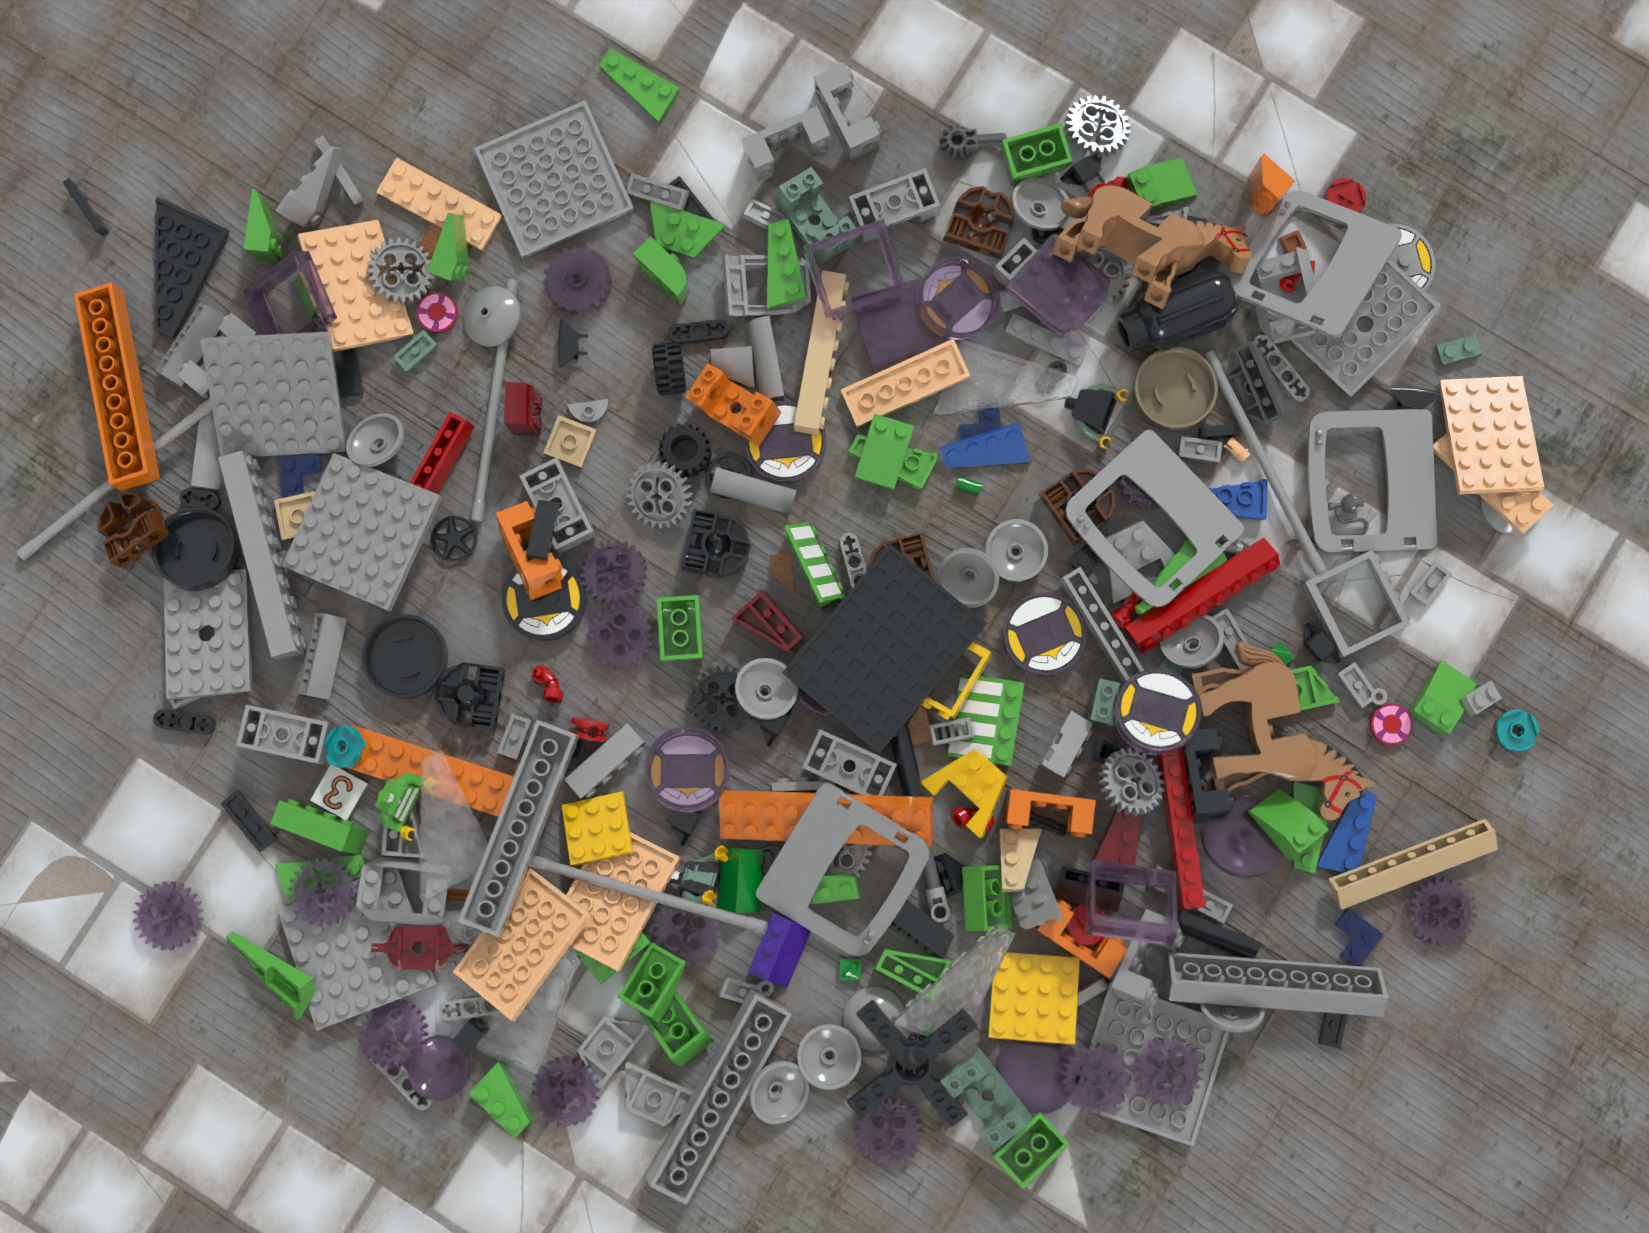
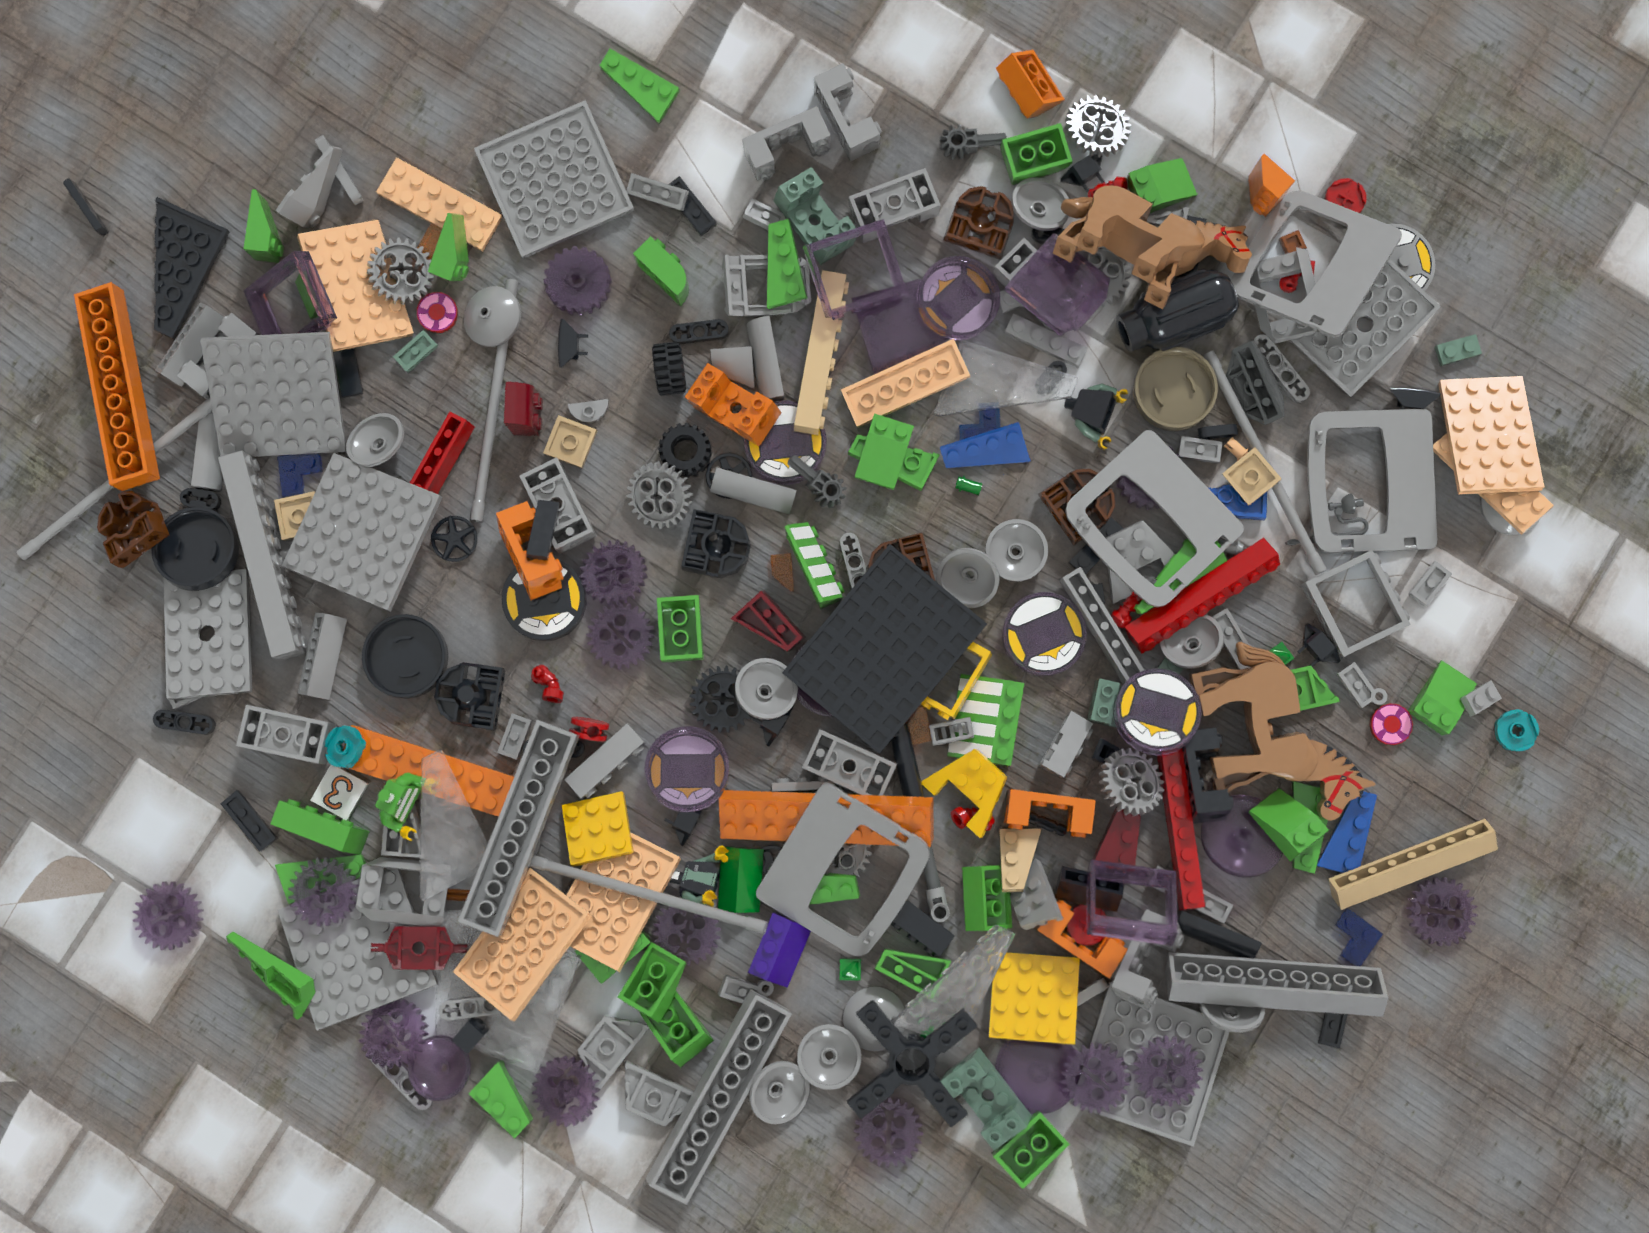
bright green wing [650,201,726,259] -> none
black slope [934,852,966,897] -> none
none -> dark grey gear [787,455,847,508]
none -> orange slope [996,50,1065,119]
none -> tan tile [1222,447,1282,506]

